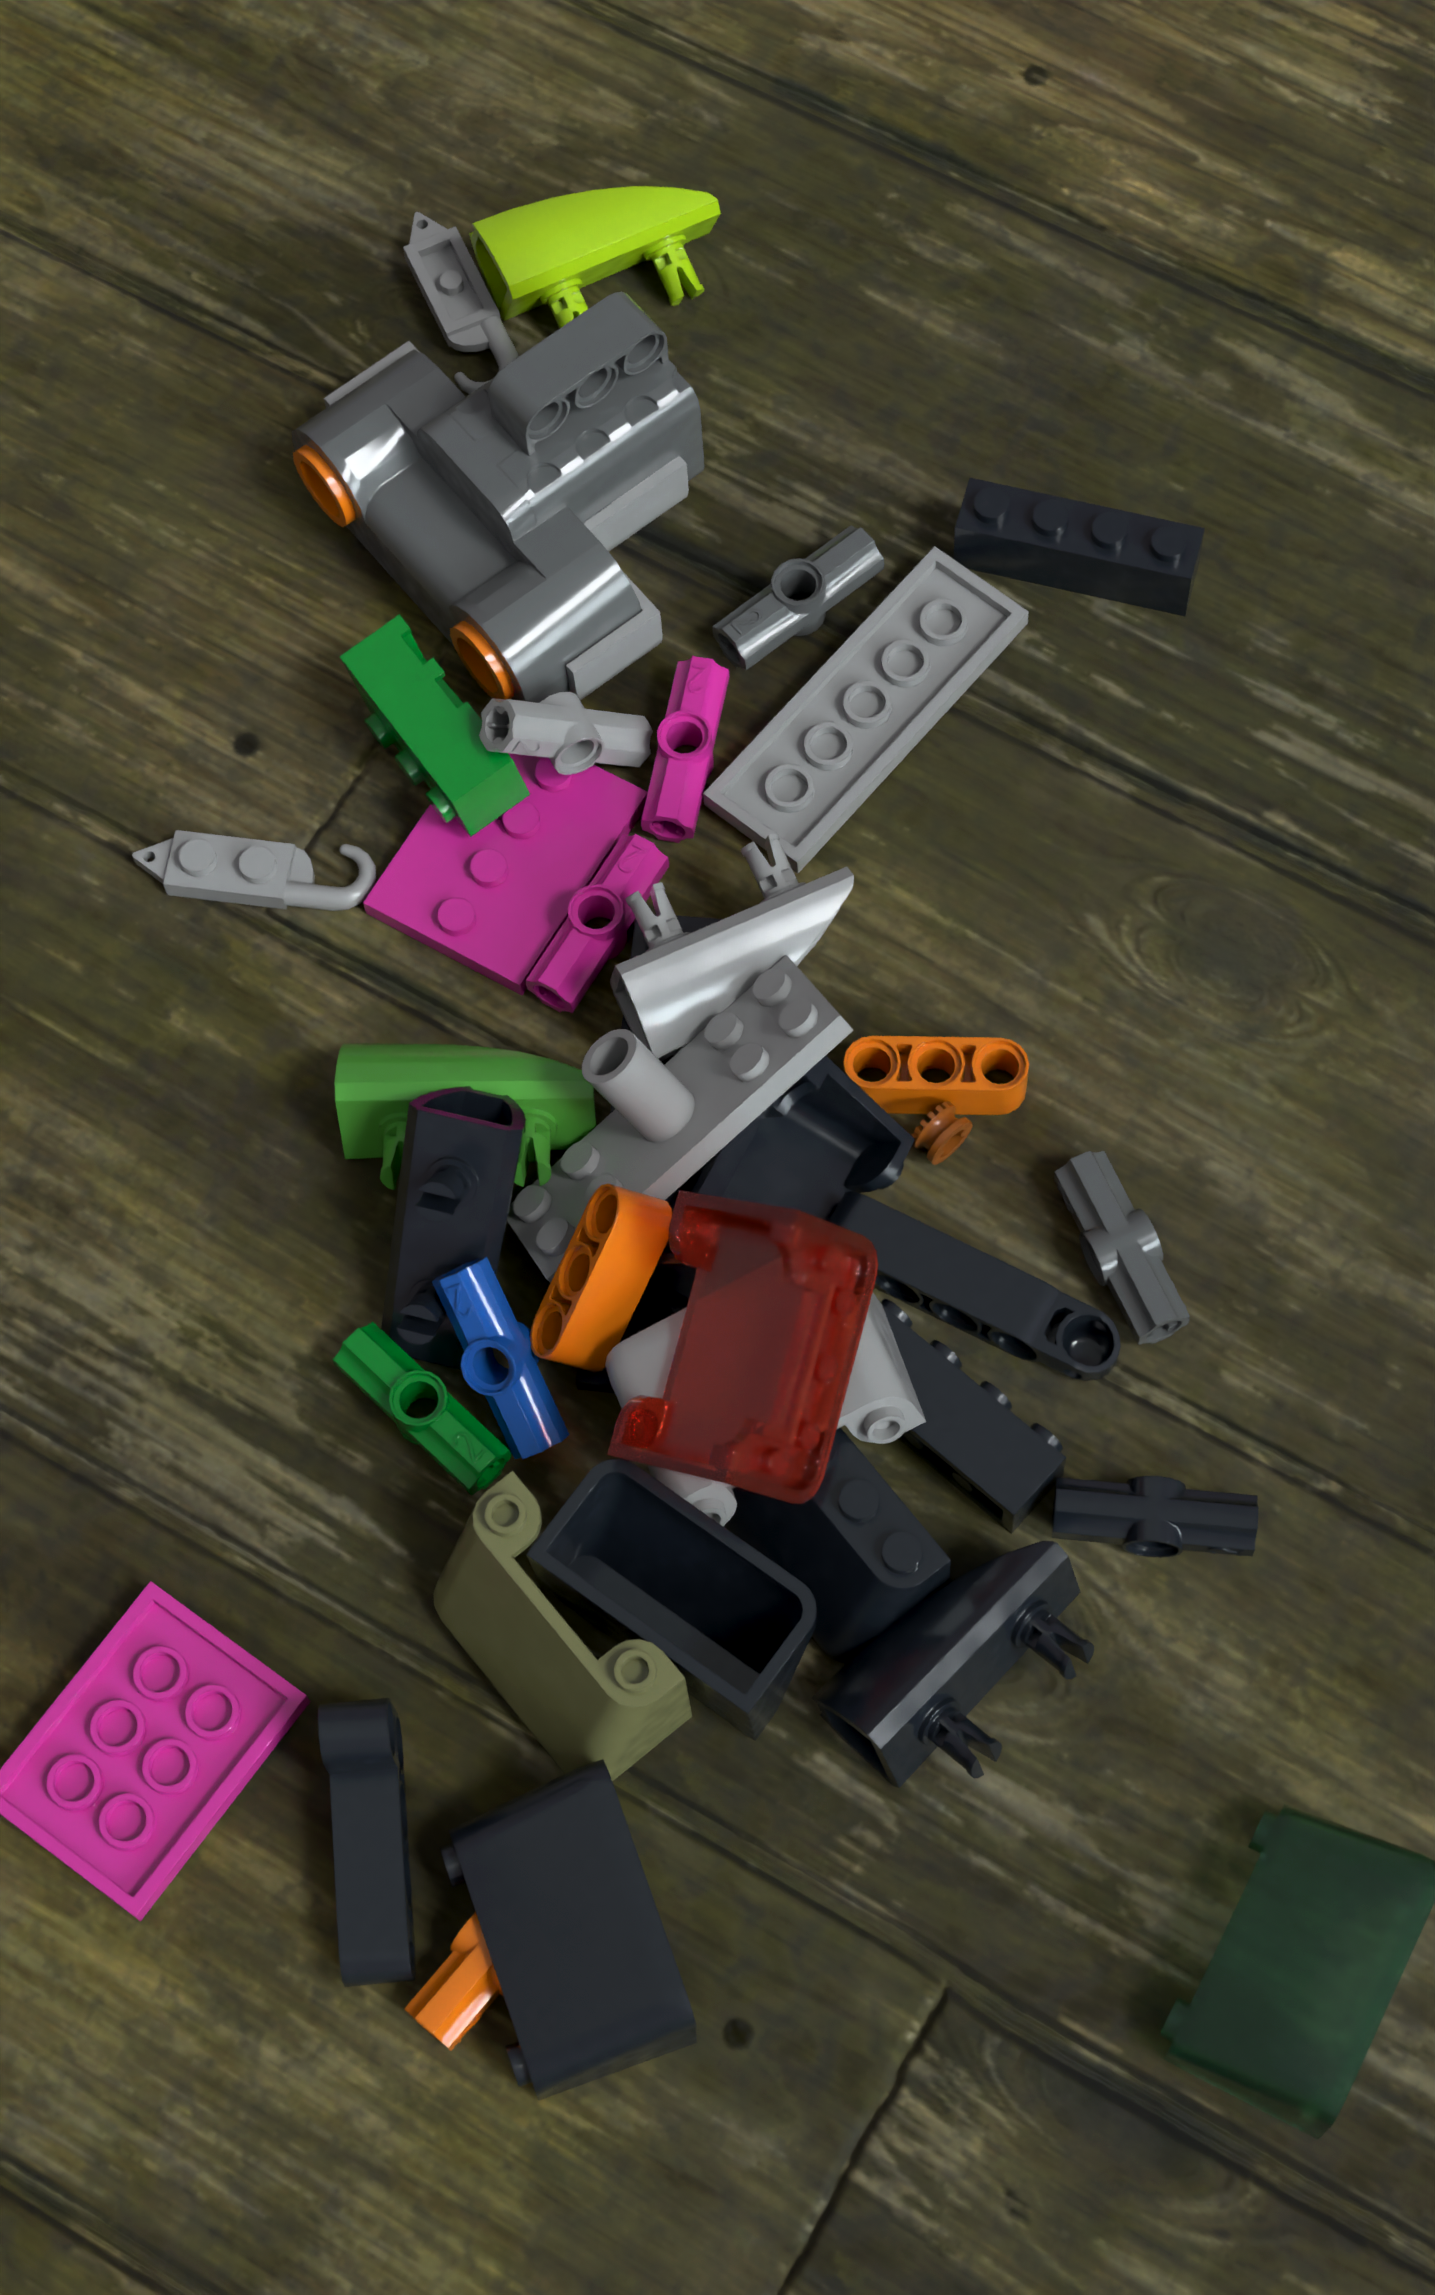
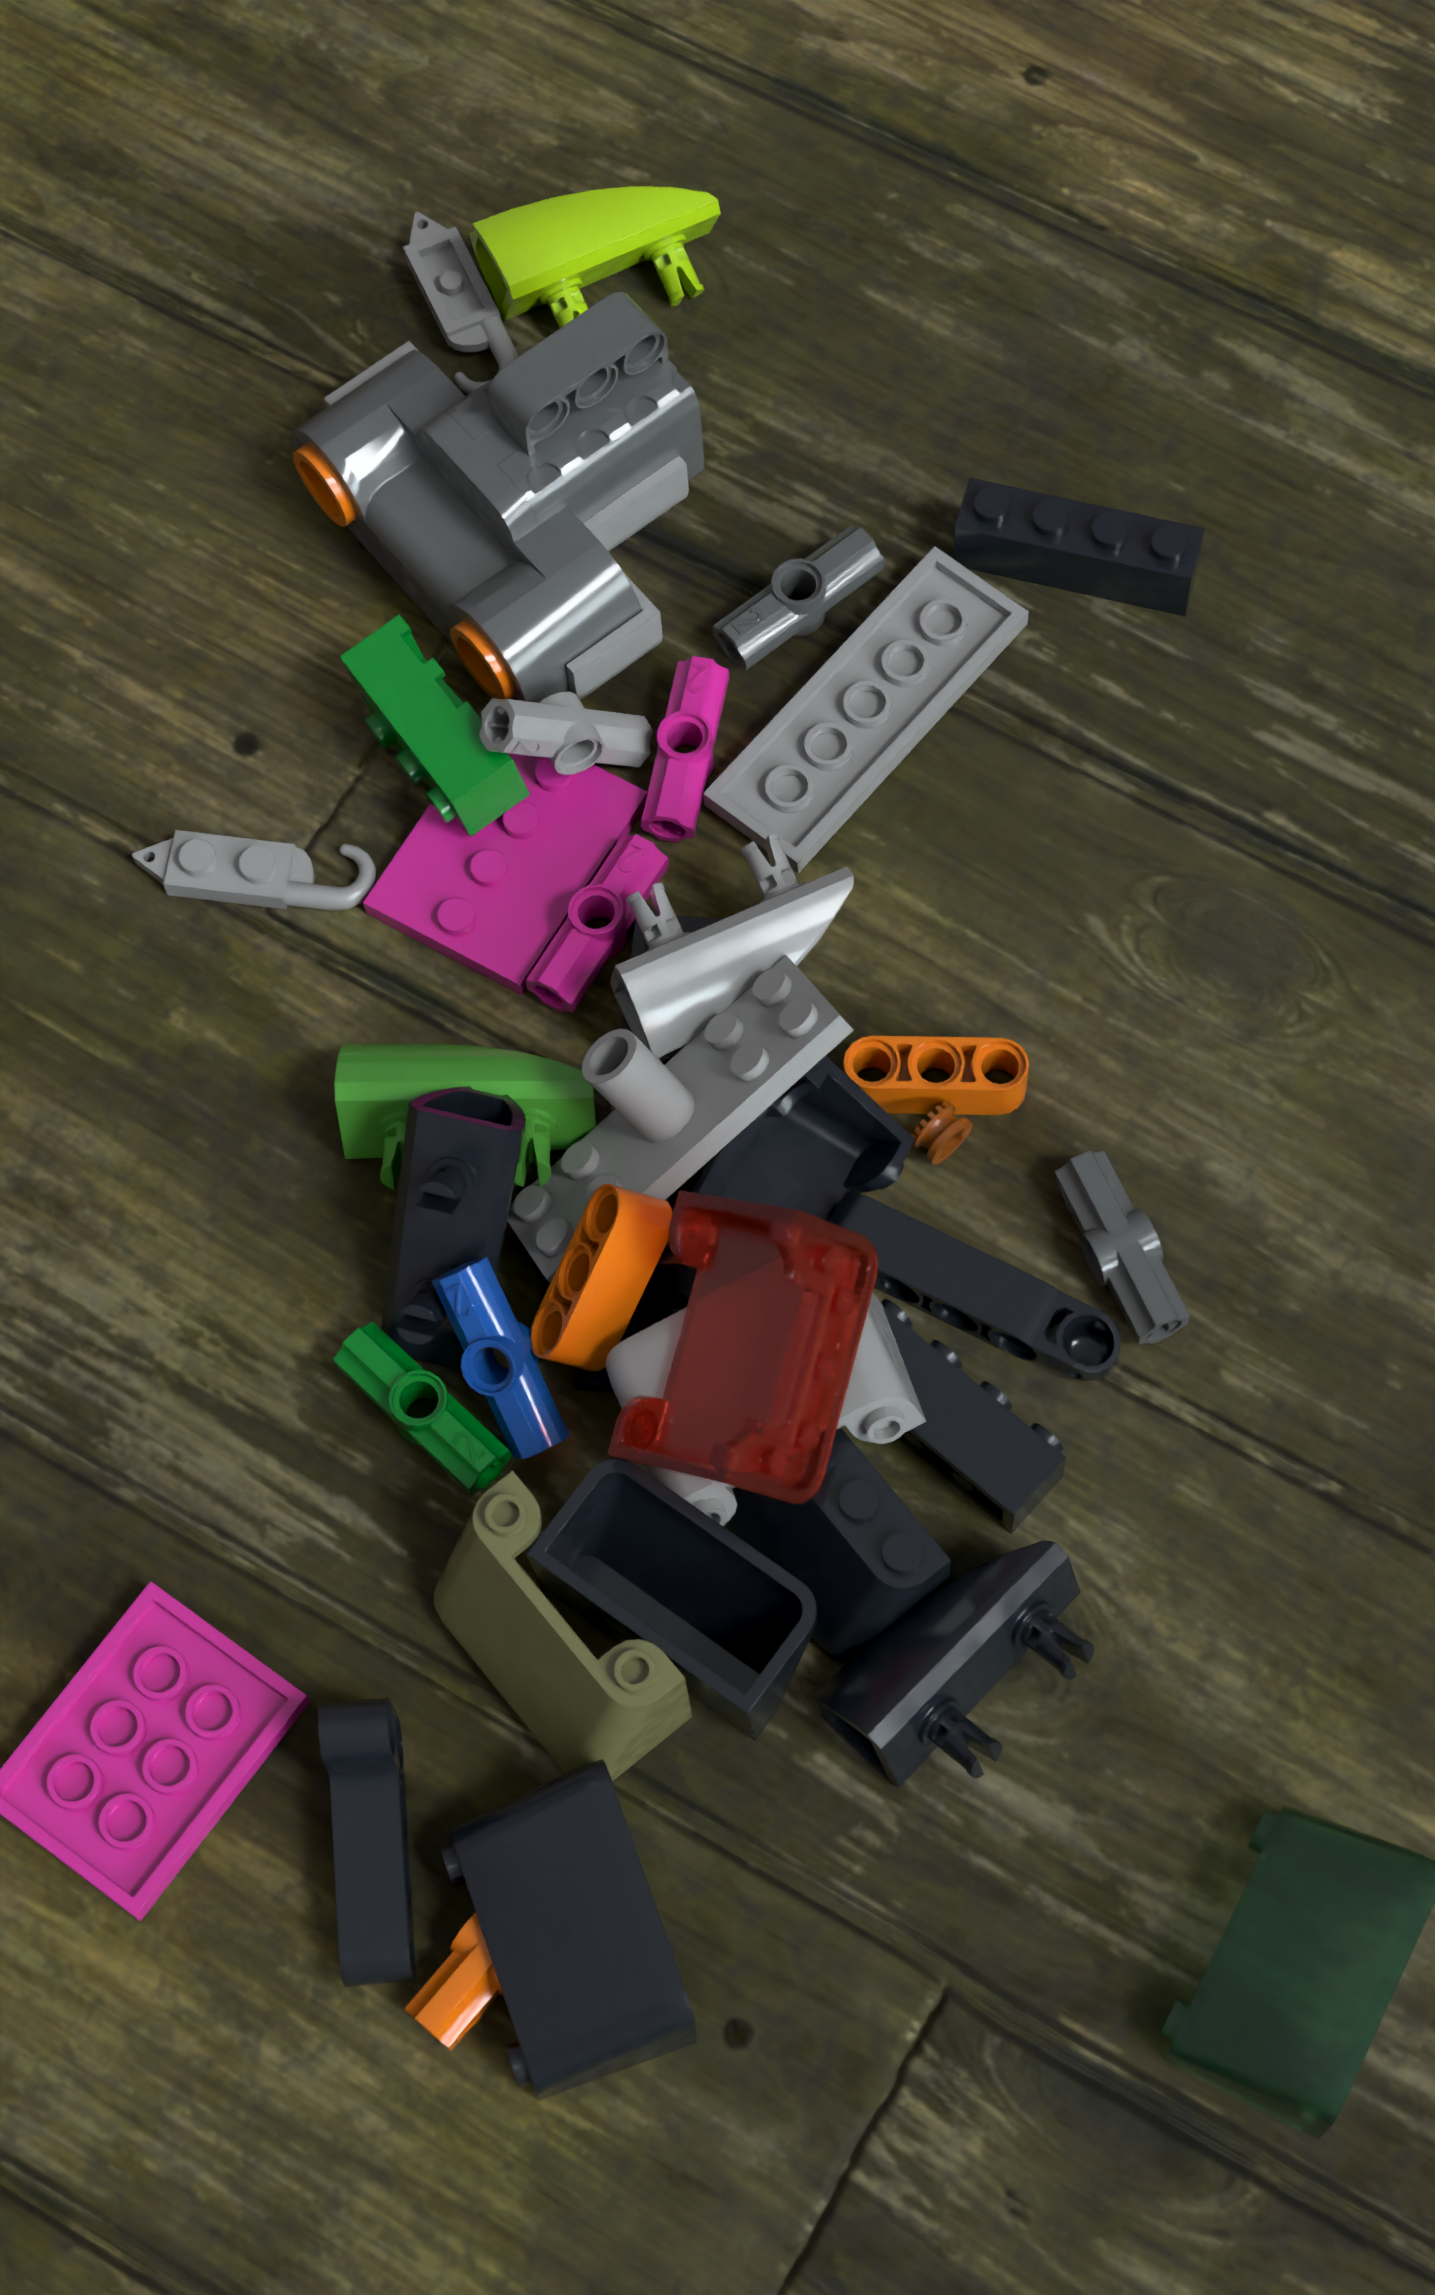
black piece [1052,1476,1259,1558] -> none

